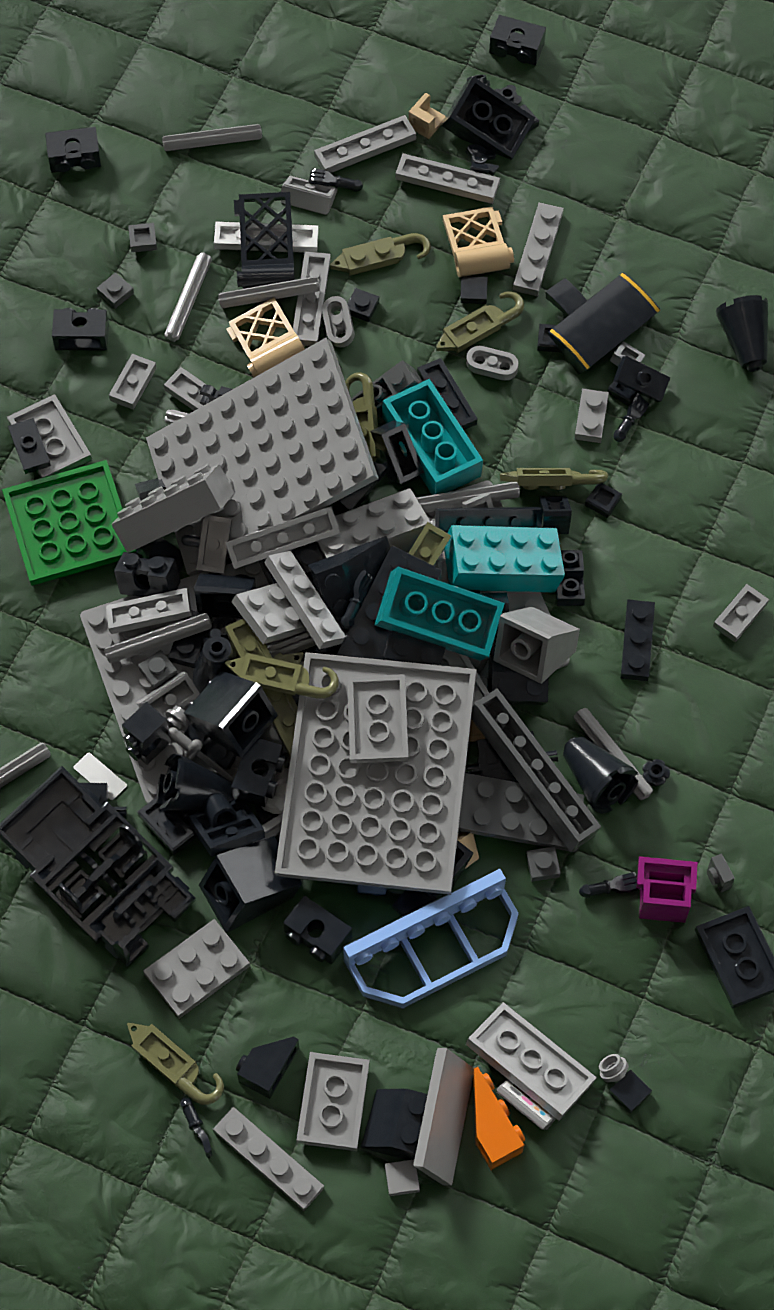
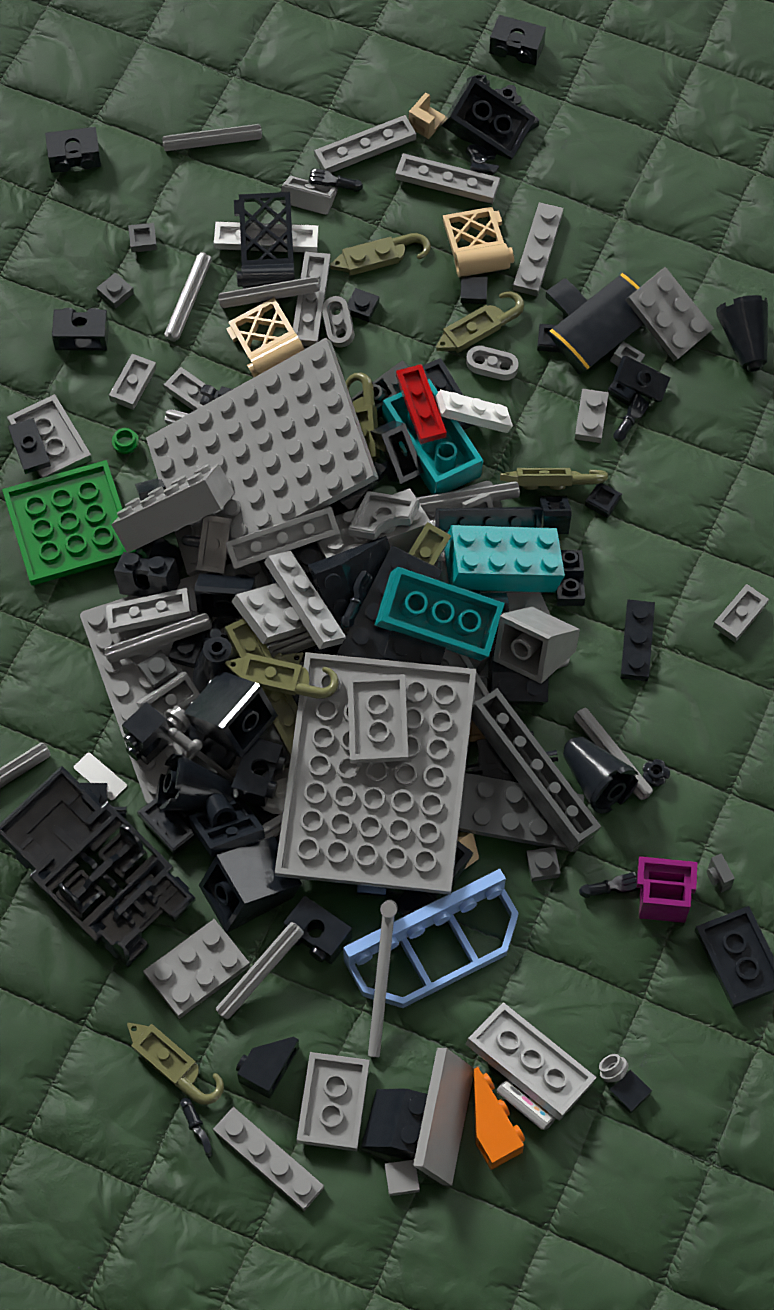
none -> green plate [112,428,139,454]
none -> light grey axle [216,922,303,1019]
none -> light grey tile [348,491,420,540]
none -> light grey bar [368,900,398,1057]
none -> red plate [396,364,447,444]
none -> white plate [435,390,513,433]
none -> light grey plate [625,267,714,361]

